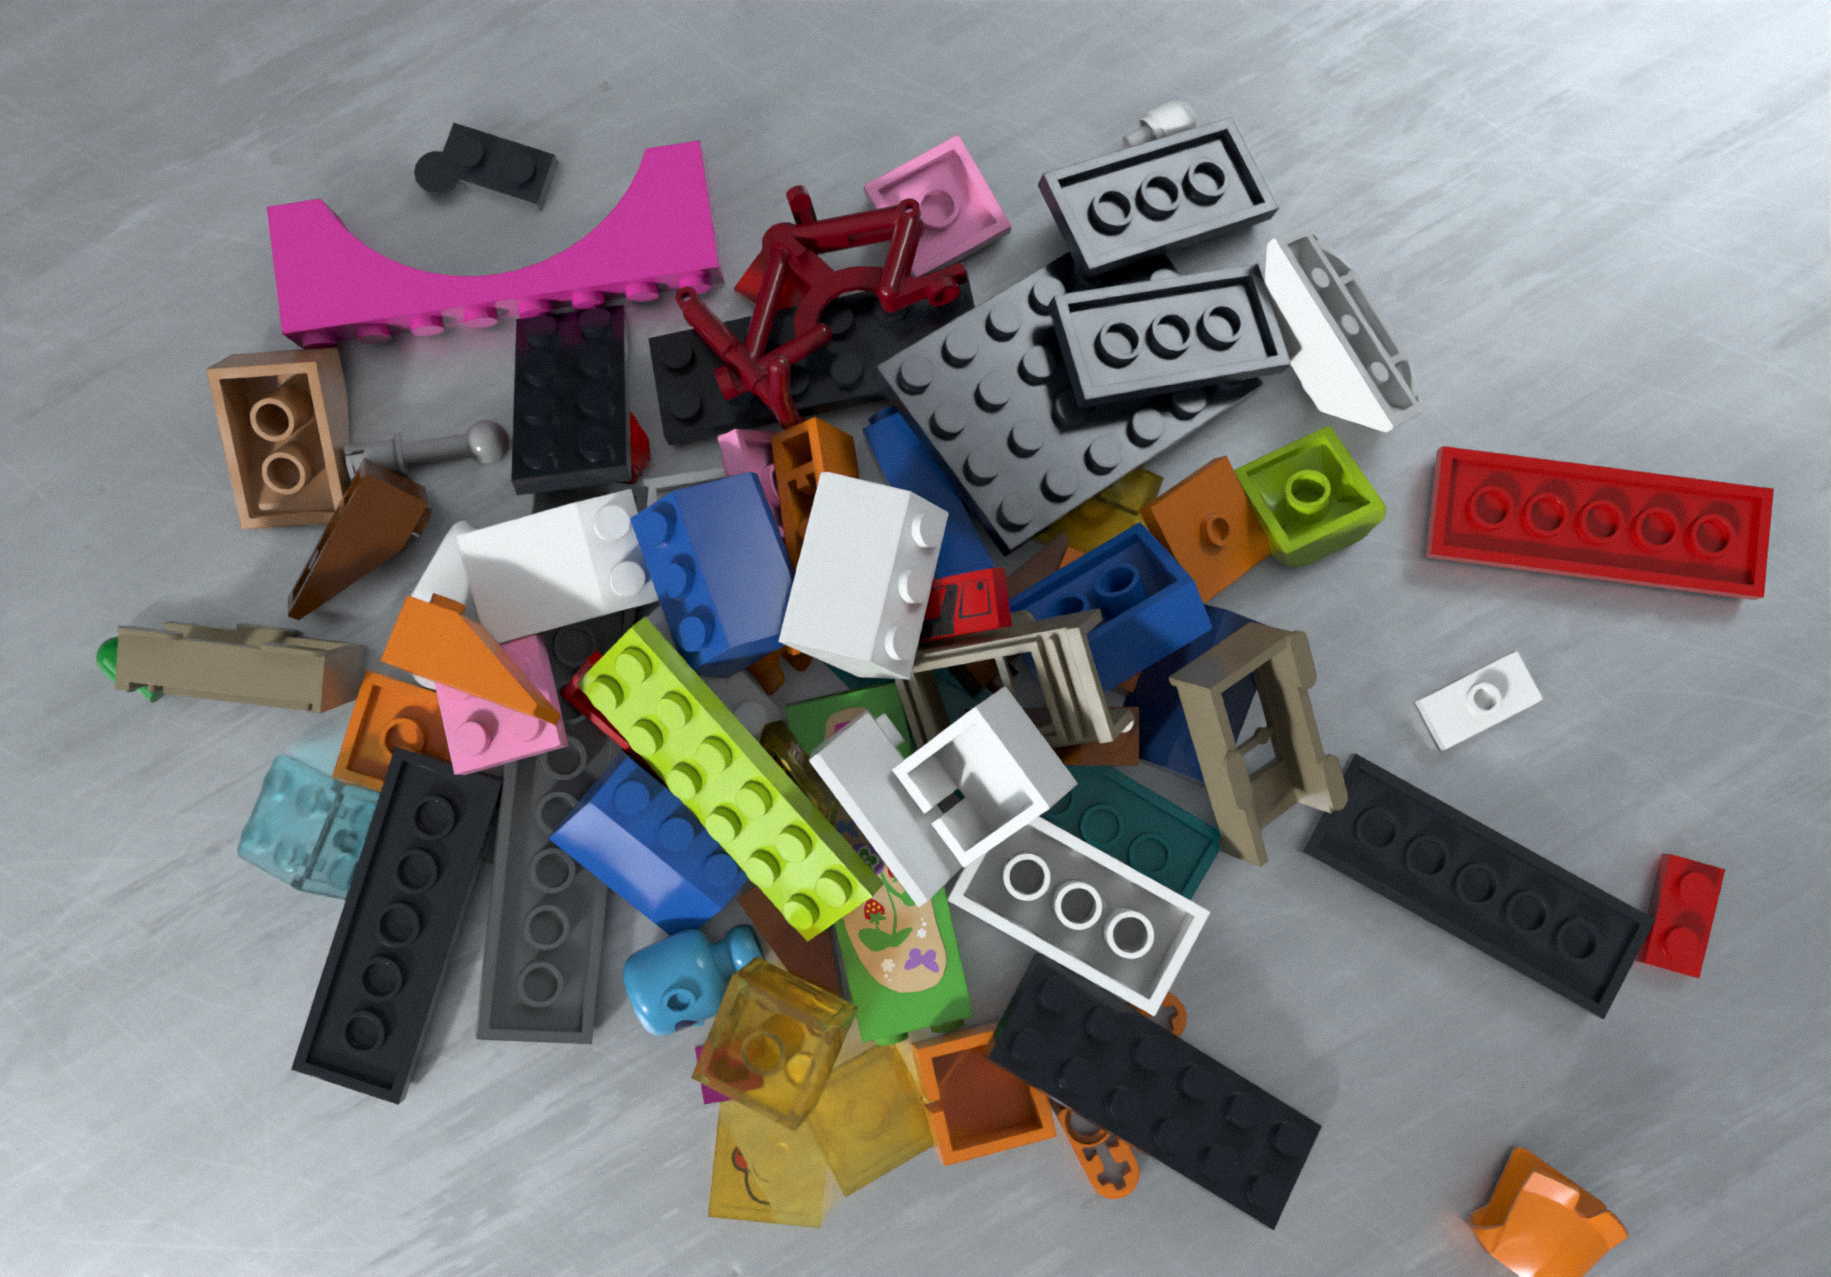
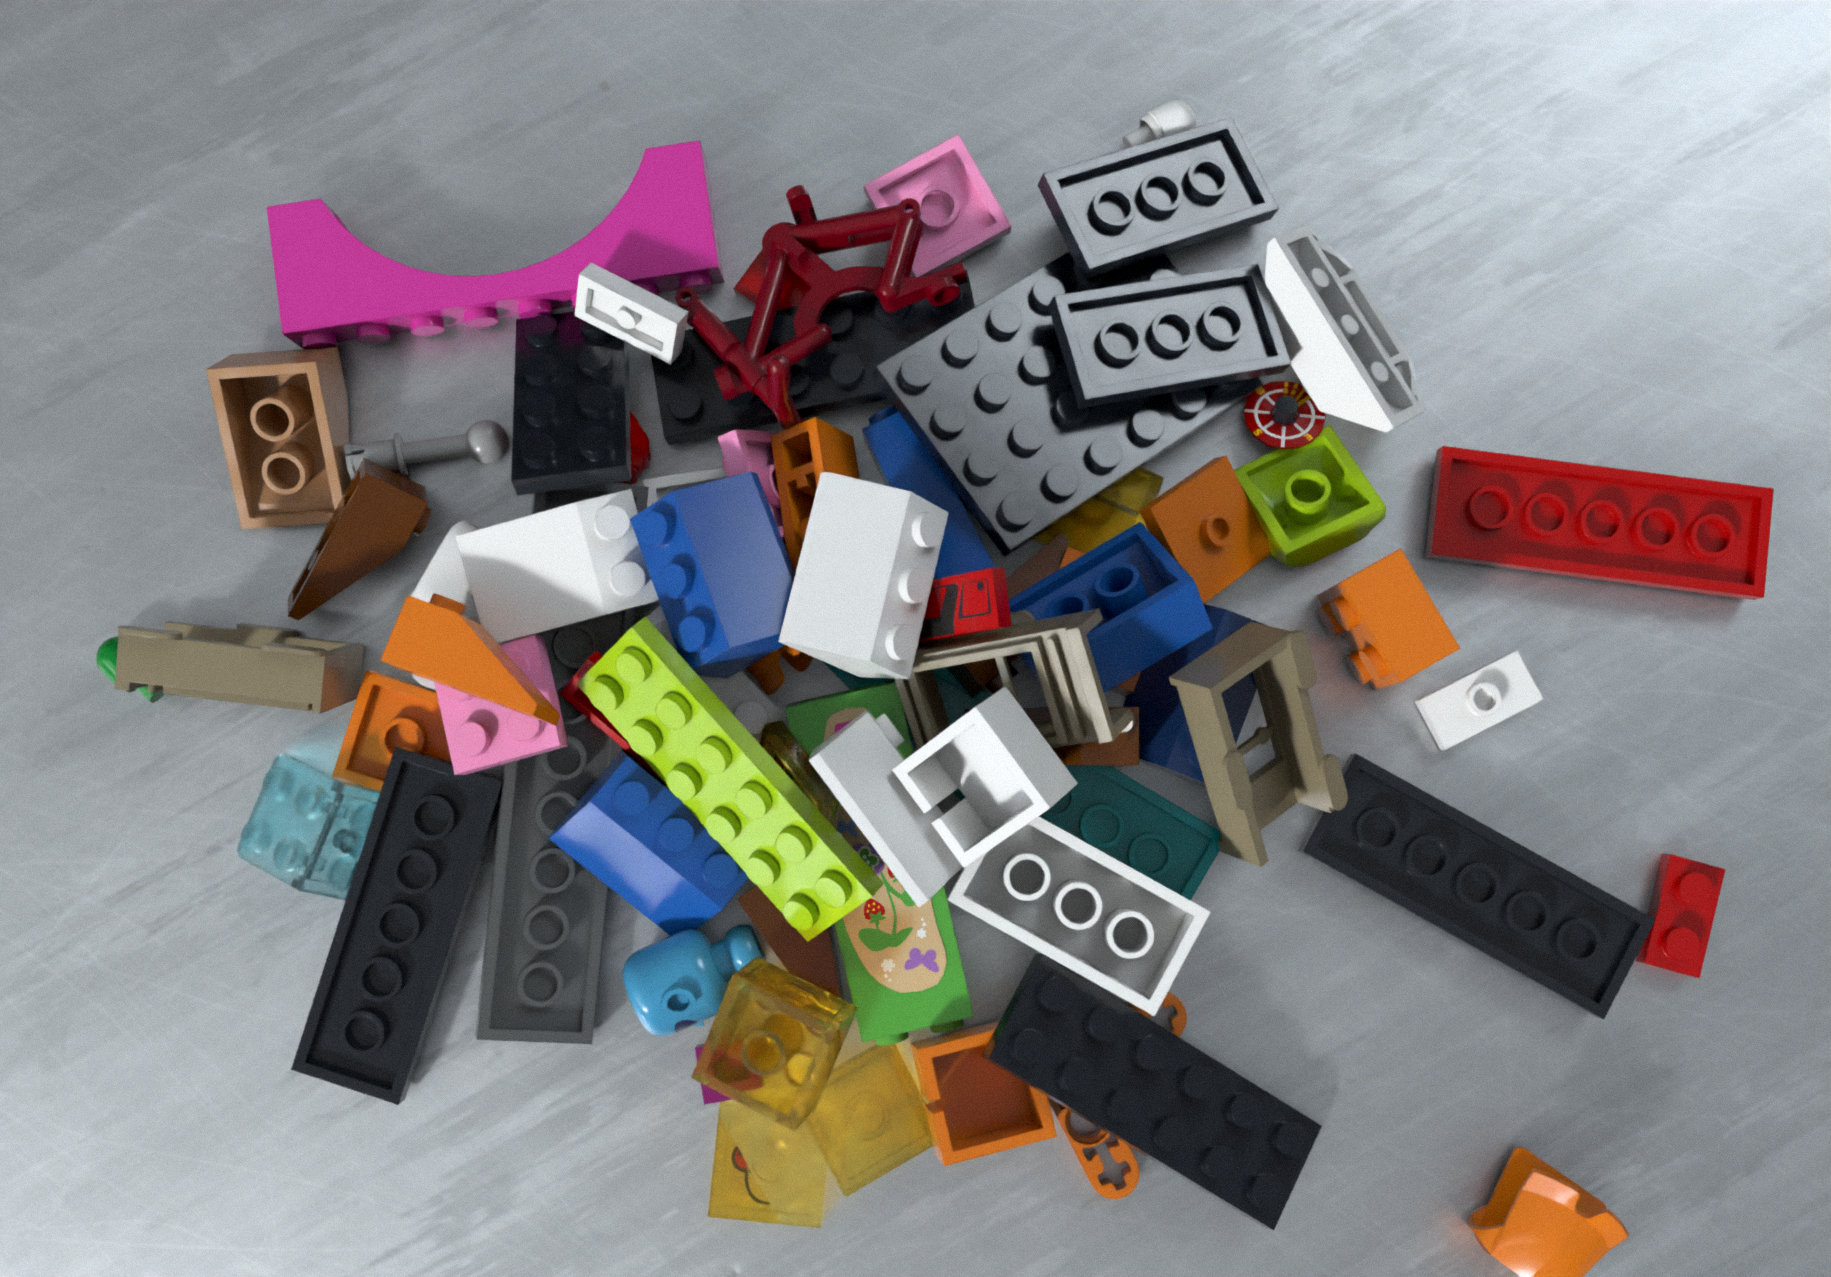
black hinge [414,122,559,211] -> none
none -> white plate [575,263,688,365]
none -> red piece [1243,381,1326,450]
none -> orange piece [1317,548,1461,690]

